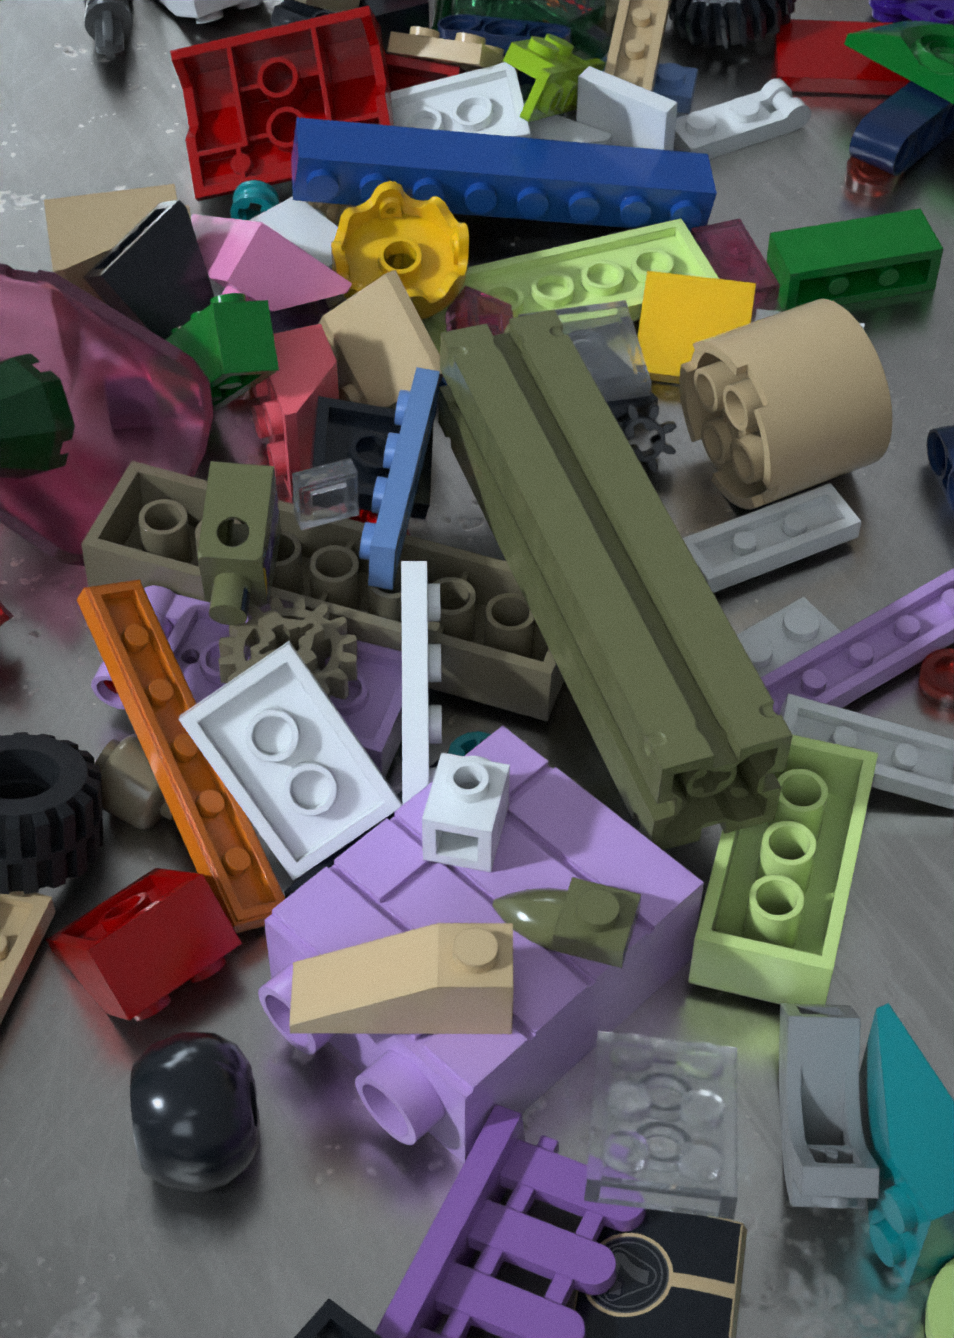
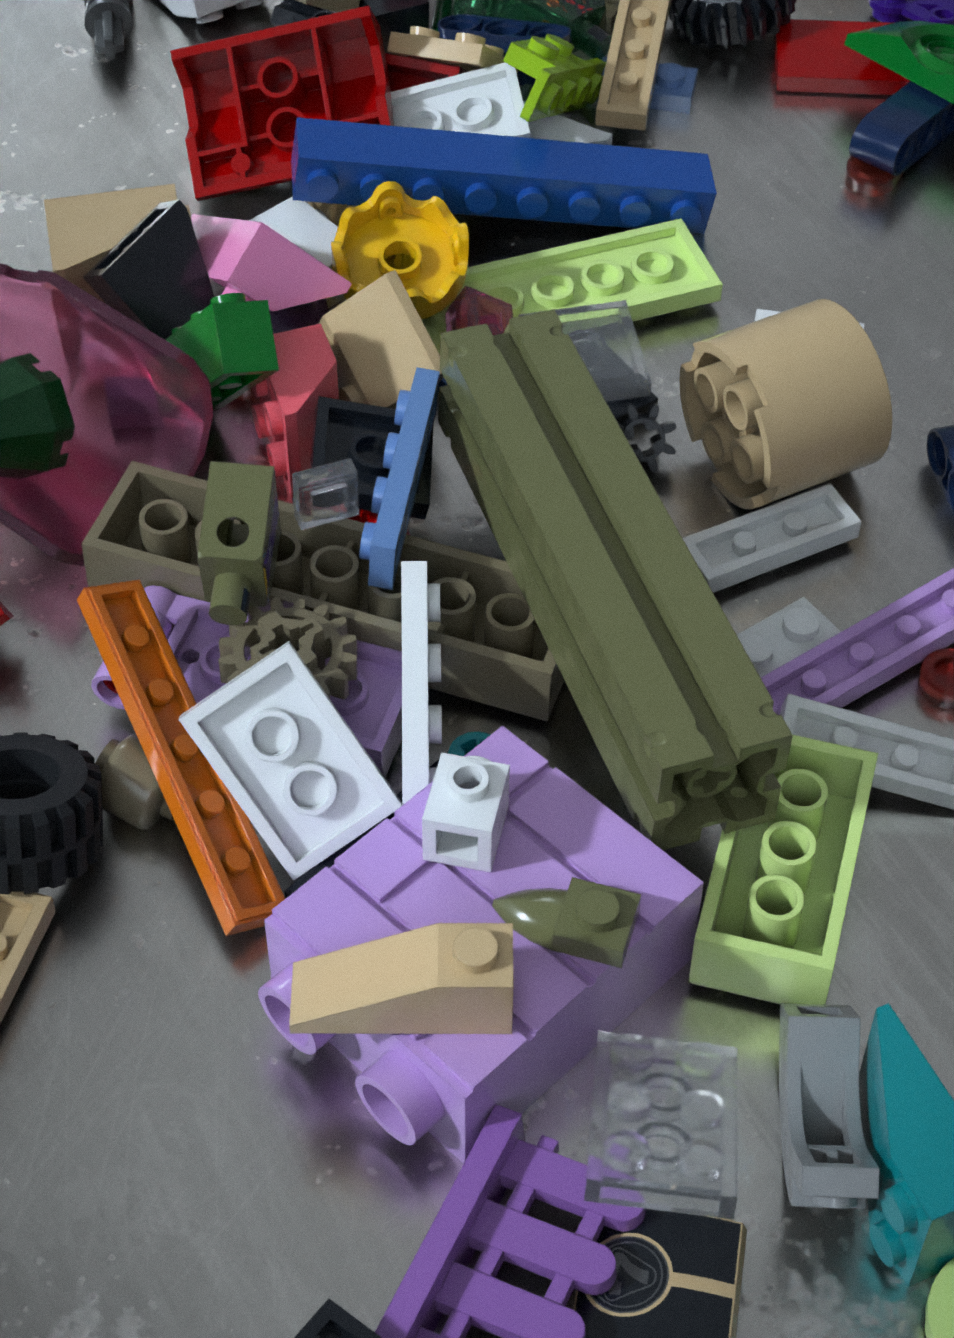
red slope [46,868,242,1021] -> none
black piece [130,1032,260,1193] -> none
teal bush [230,180,280,221] -> none
white tile [576,66,678,151] -> none
yellow tile [632,271,756,384] -> none
white plate [674,78,811,159] -> none
clear pink plate [691,218,780,304] -> none
green brick [765,208,943,311] -> none

